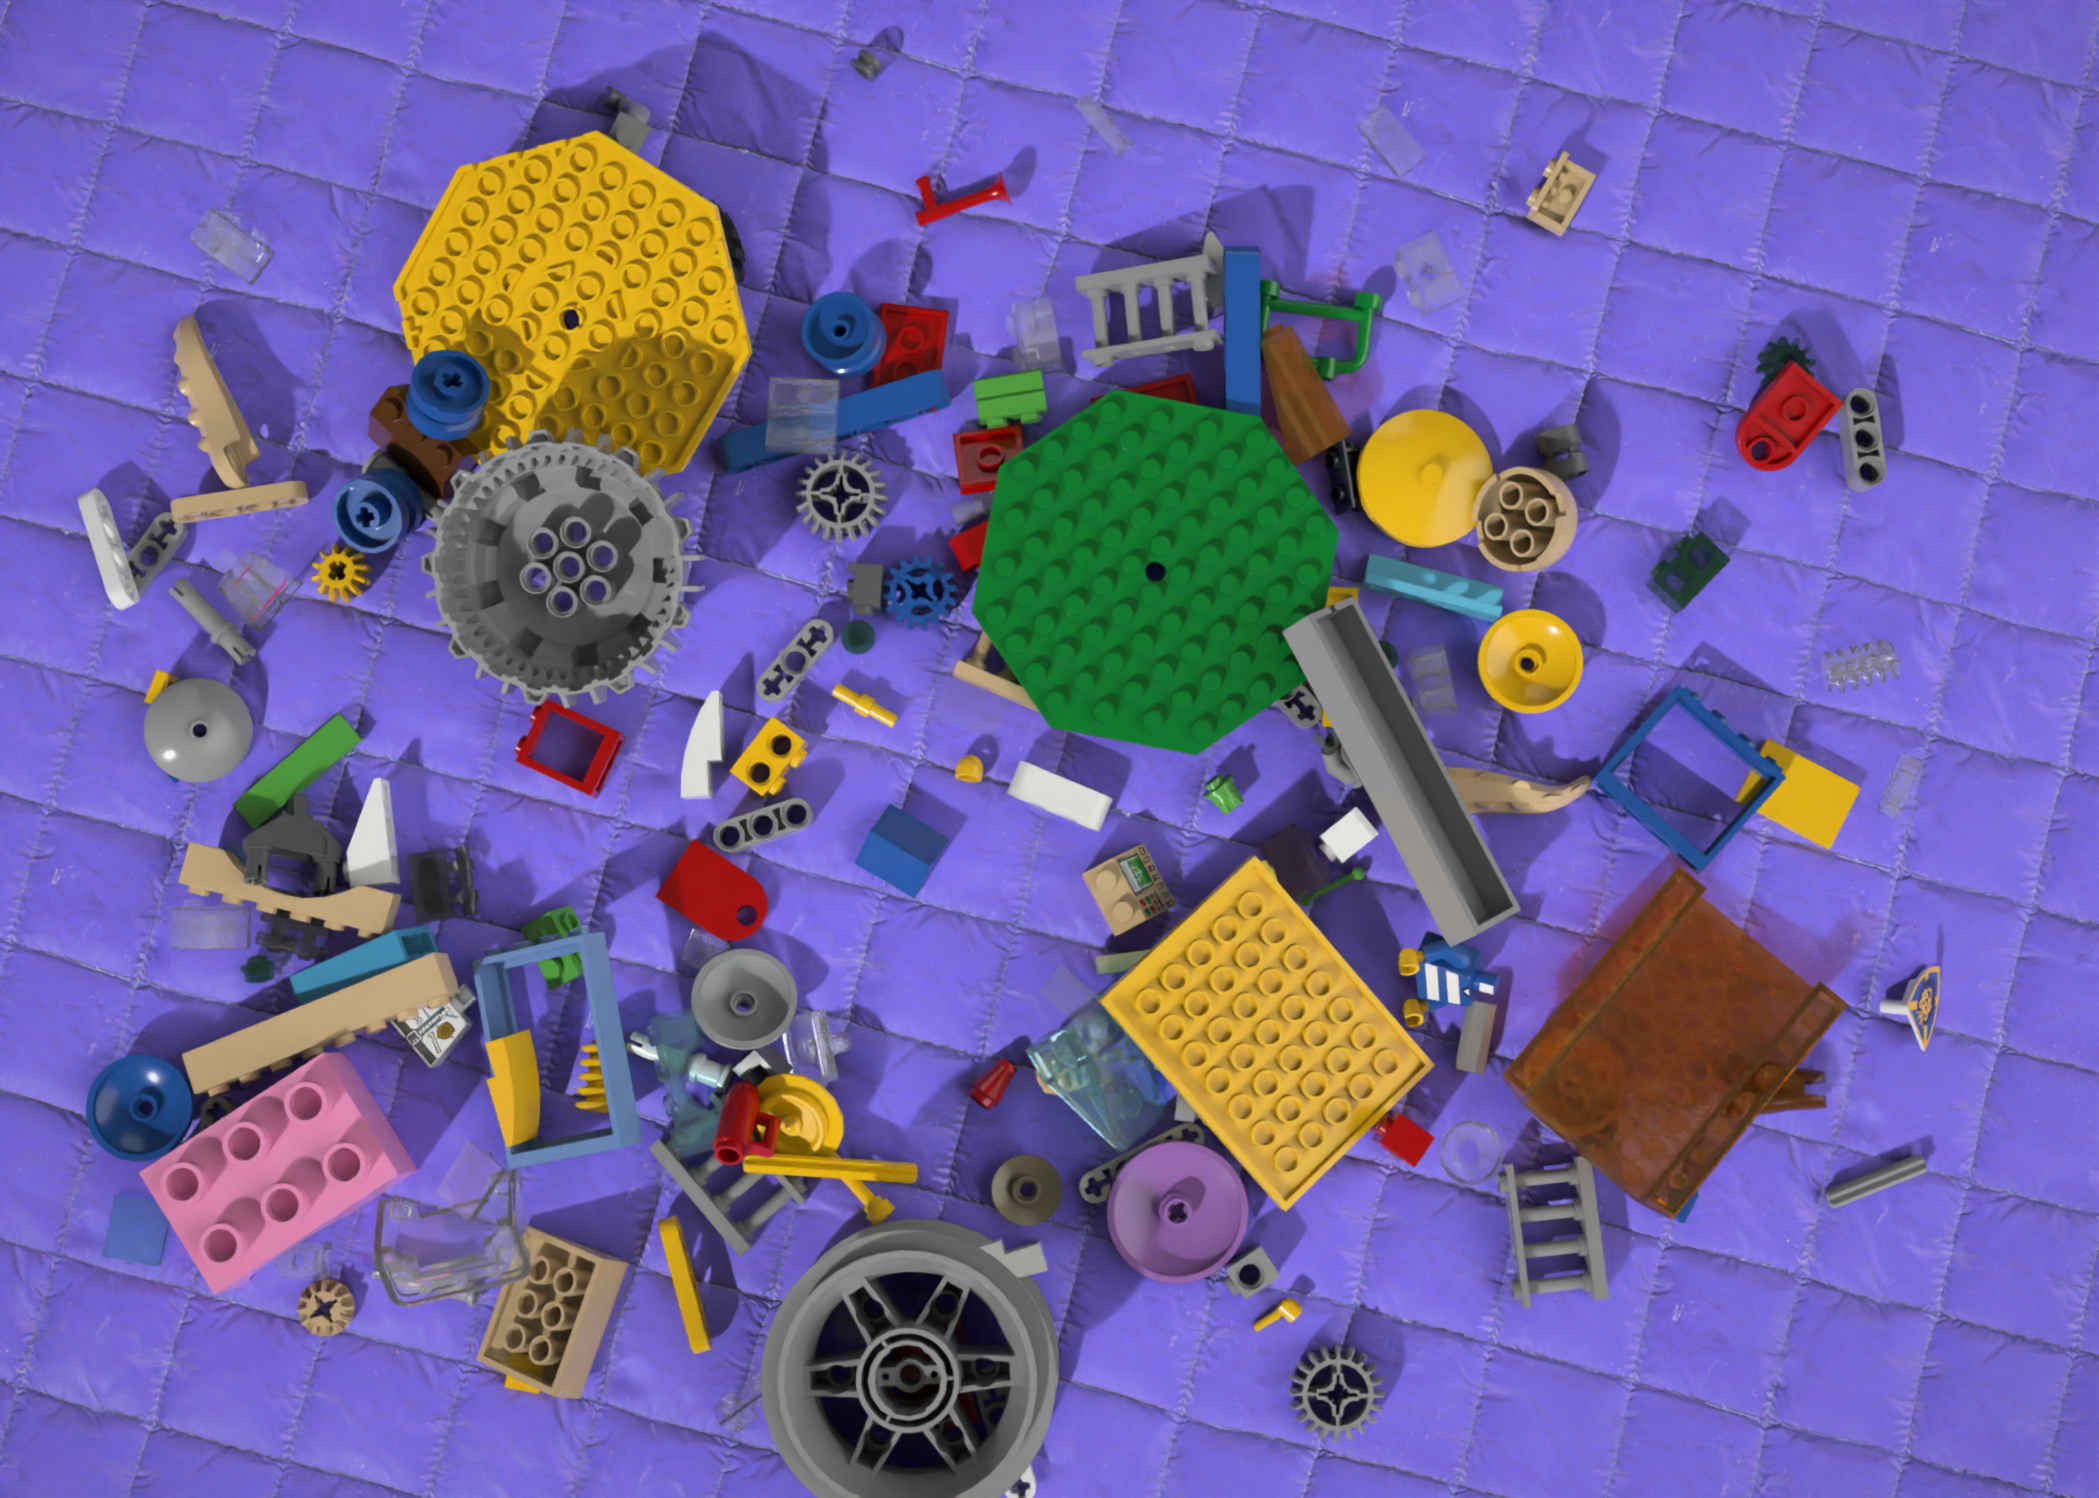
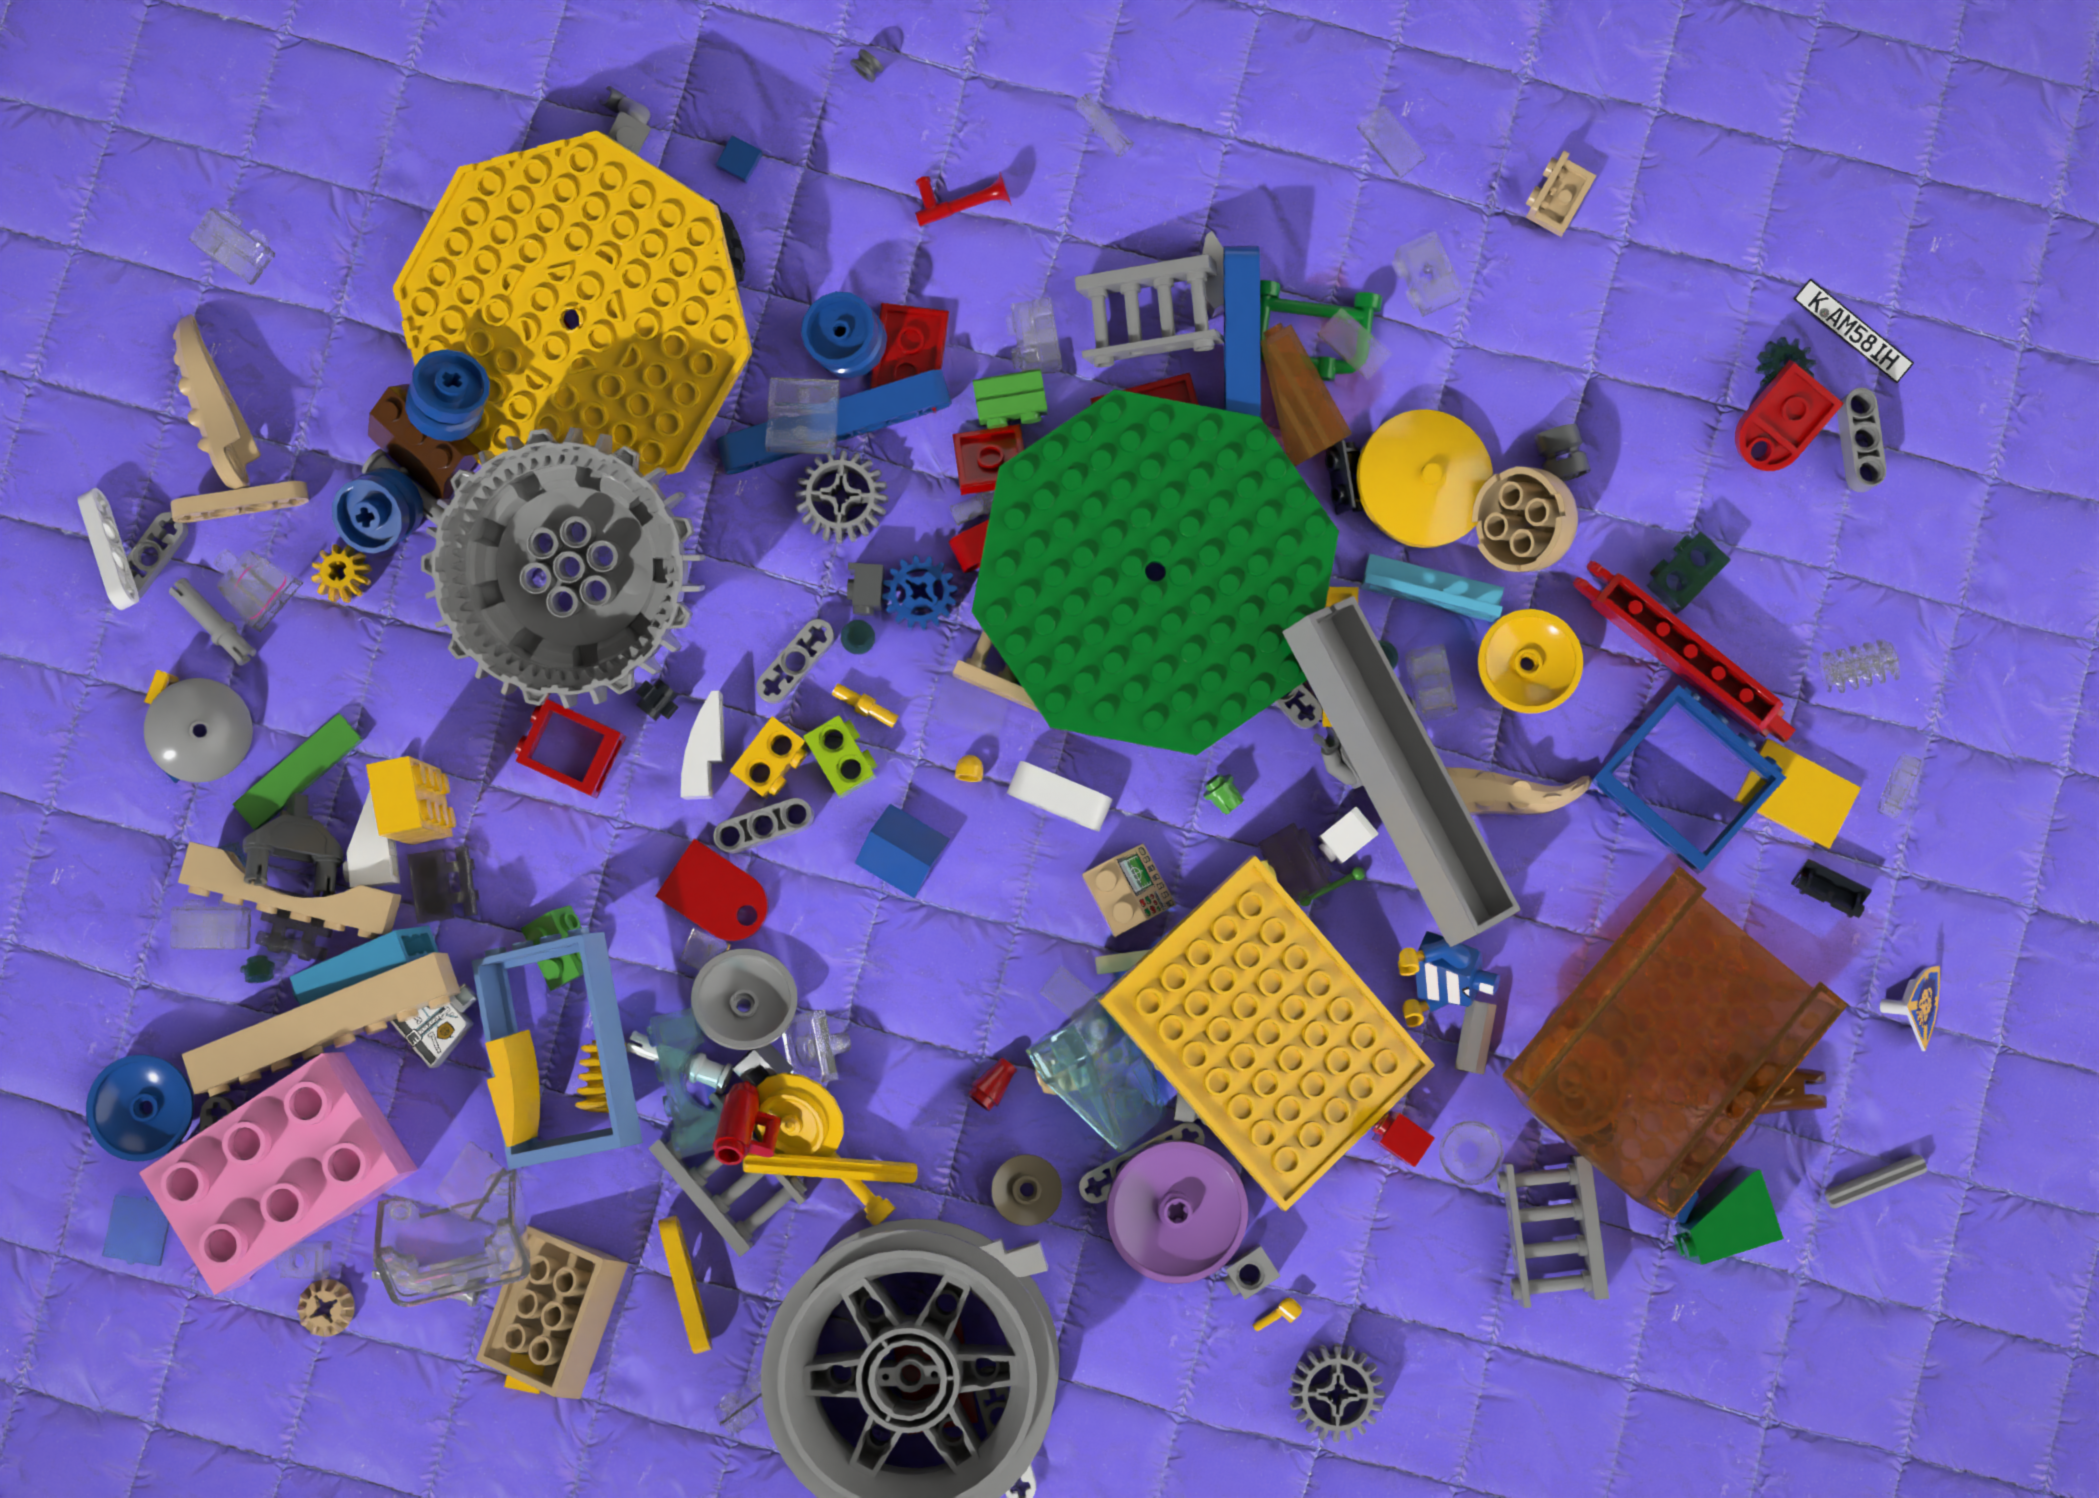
none -> yellow brick [366,756,456,845]
none -> black gear [635,678,679,721]
none -> blue tile [716,135,763,183]
none -> lime brick [803,715,878,799]
none -> clear tile [1317,308,1393,381]
none -> red hinge [1573,561,1796,743]
none -> green slope [1673,1166,1784,1265]
none -> black hinge [1791,859,1872,918]
none -> sticker [1794,279,1914,383]

